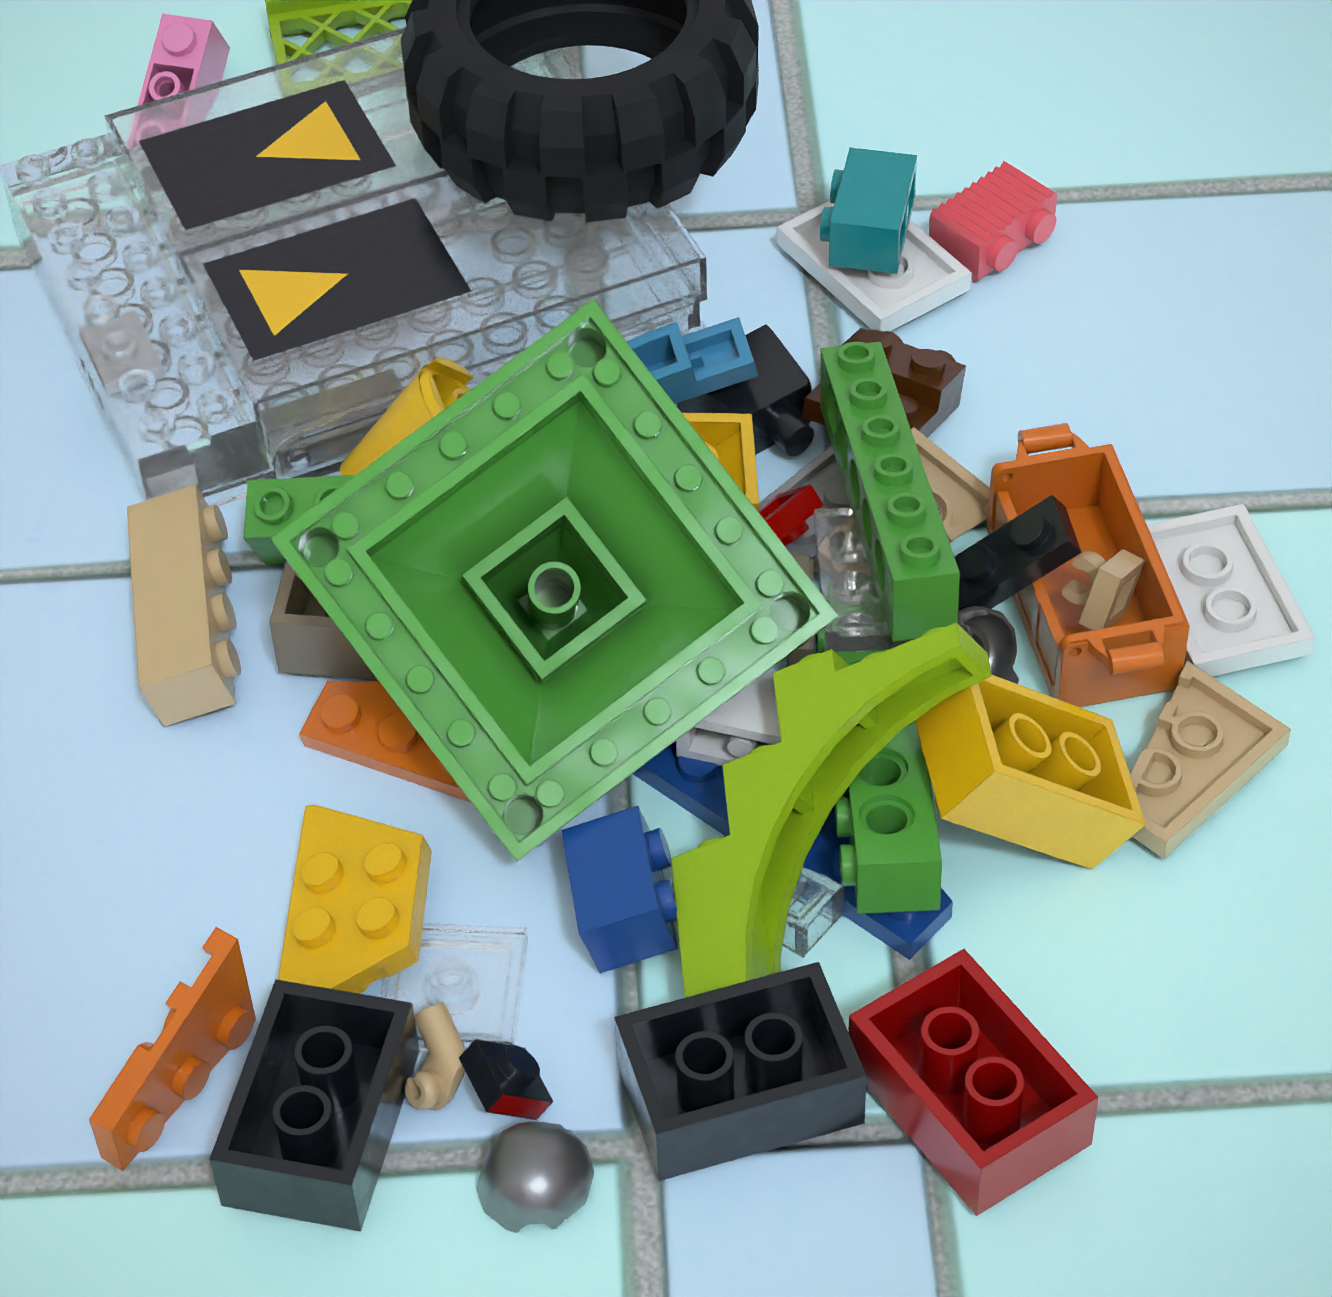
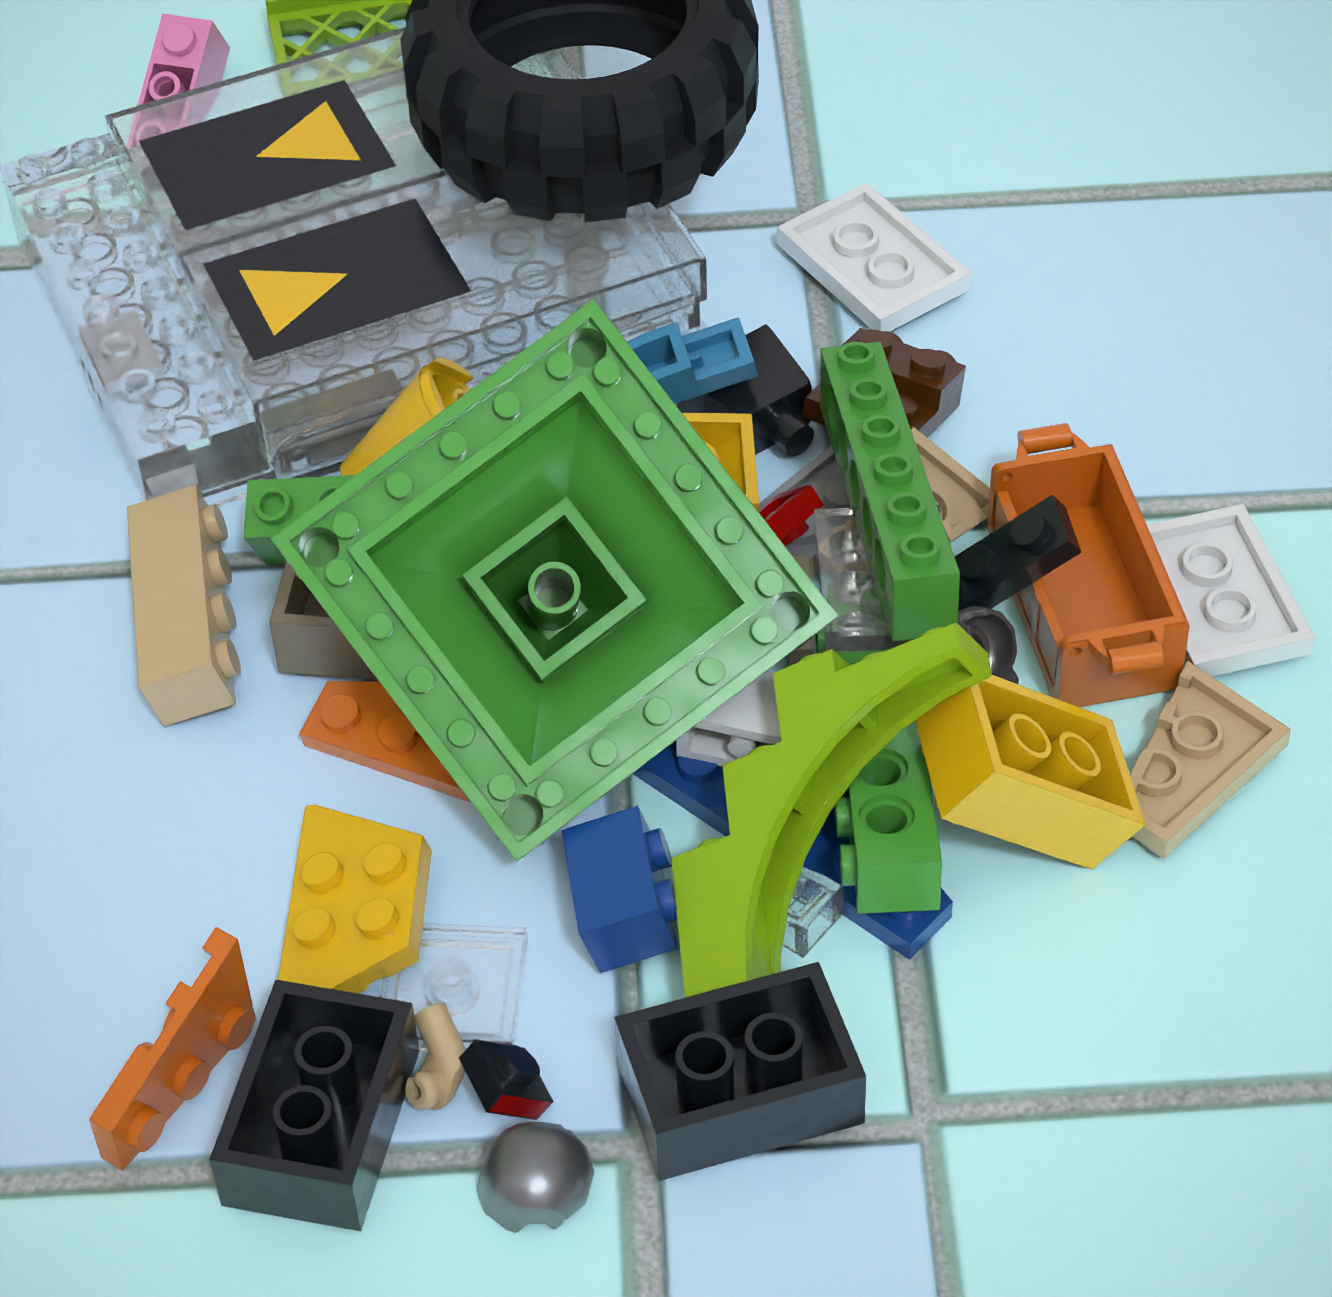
teal brick [820,147,917,274] -> none
red brick [848,948,1099,1216] -> none
coral brick [929,160,1057,283] -> none
tan tile [1061,549,1145,630] -> none

